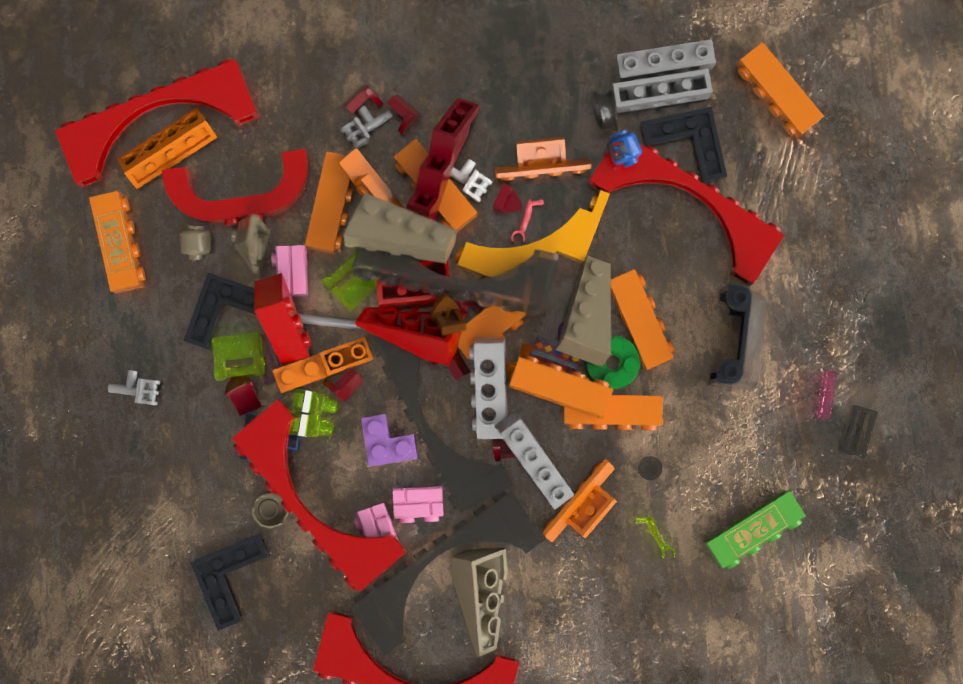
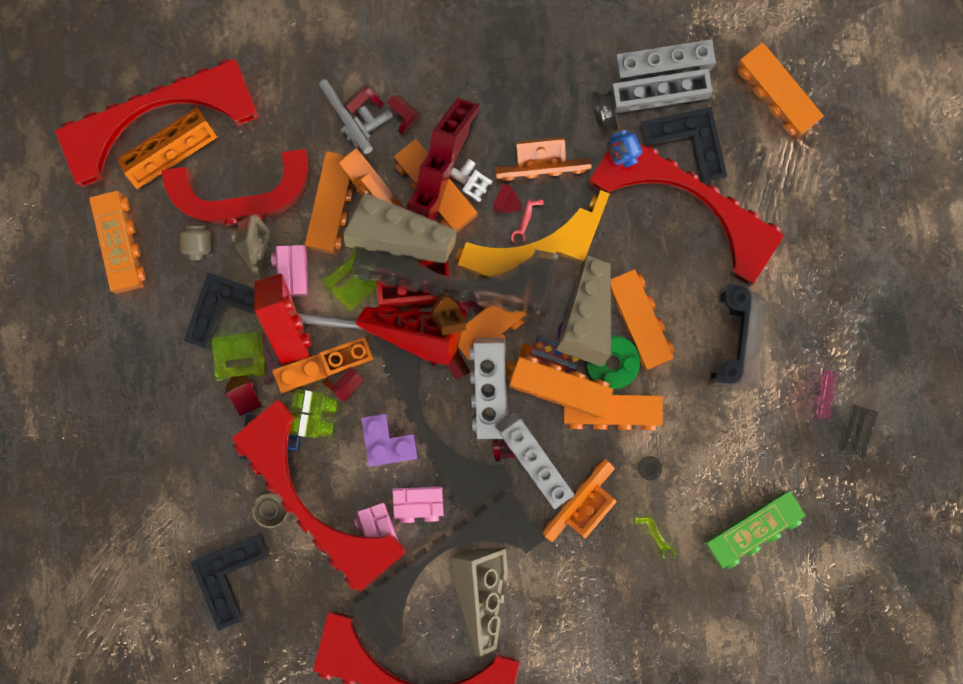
light grey arm [108,370,160,405] -> none
none -> light grey bar [319,80,372,154]

